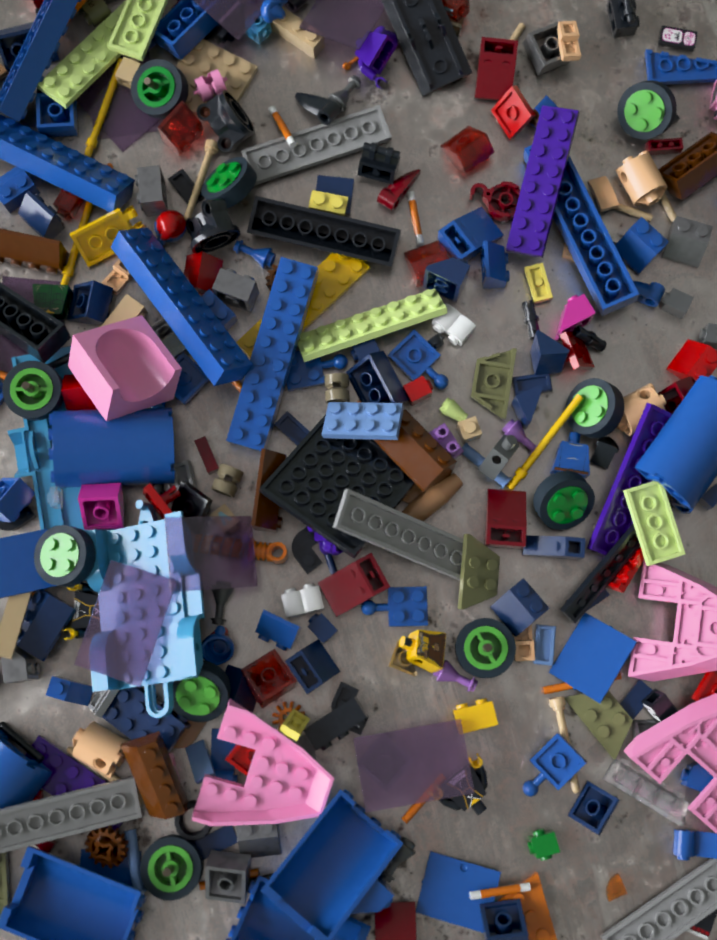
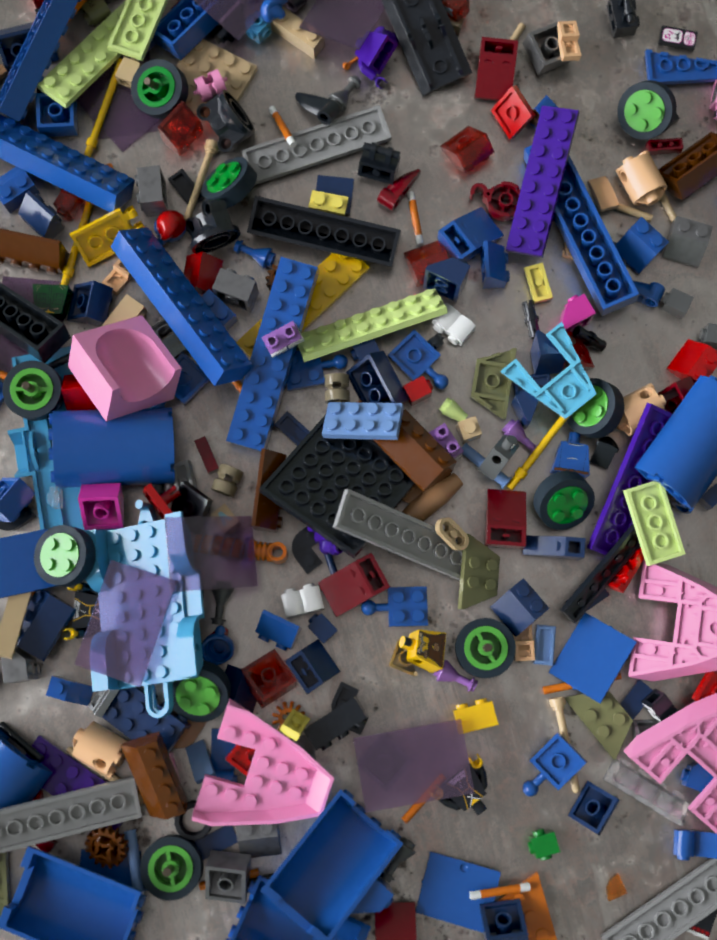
none -> medium lavender hips [262,321,305,358]
none -> tan plate [435,517,469,551]
none -> medium azure wing [501,322,596,419]

